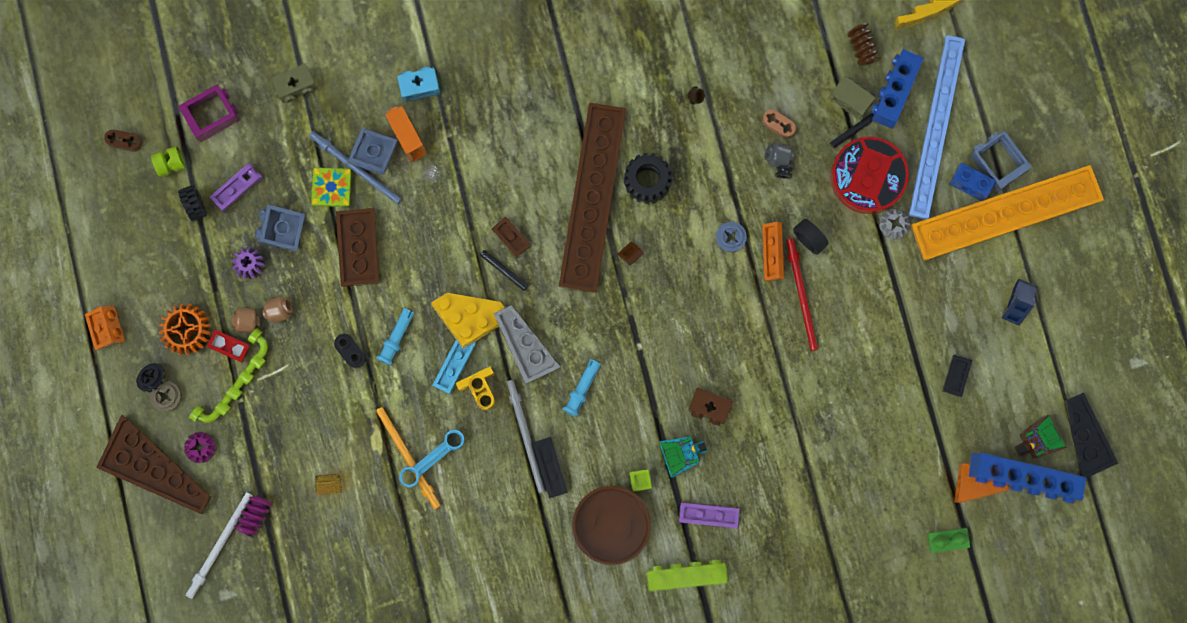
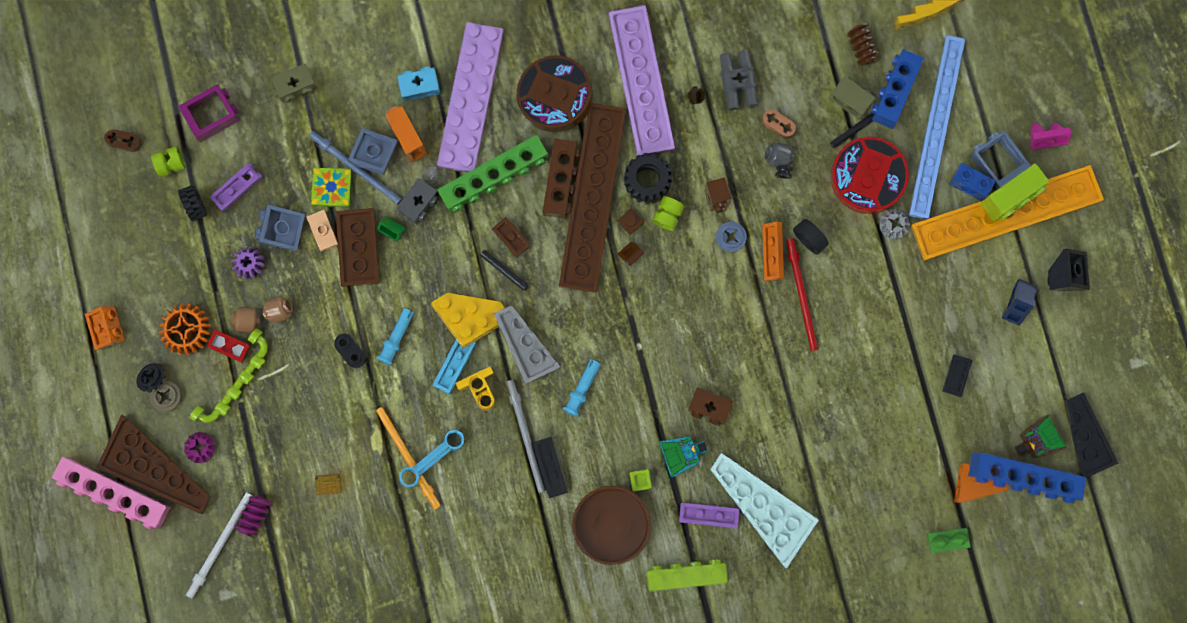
none -> bright pink brick [52,457,171,530]
none -> light nougat plate [307,210,338,252]
none -> green piece [377,216,407,242]
none -> dark grey brick [396,178,439,225]
none -> lavender plate [437,22,504,173]
none -> bright green brick [437,135,549,213]
none -> brick [516,55,593,132]
none -> reddish brown brick [543,138,580,219]
none -> lavender plate [609,5,675,156]
none -> reddish brown plate [617,208,644,235]
none -> lime wheel [652,196,685,231]
none -> reddish brown brick [704,177,731,213]
none -> light aqua wing [710,453,818,569]
none -> dark grey pin [720,50,758,110]
none -> lime brick [981,163,1050,222]
none -> dark pink tile [1029,122,1072,150]
none -> black slope [1047,249,1090,291]

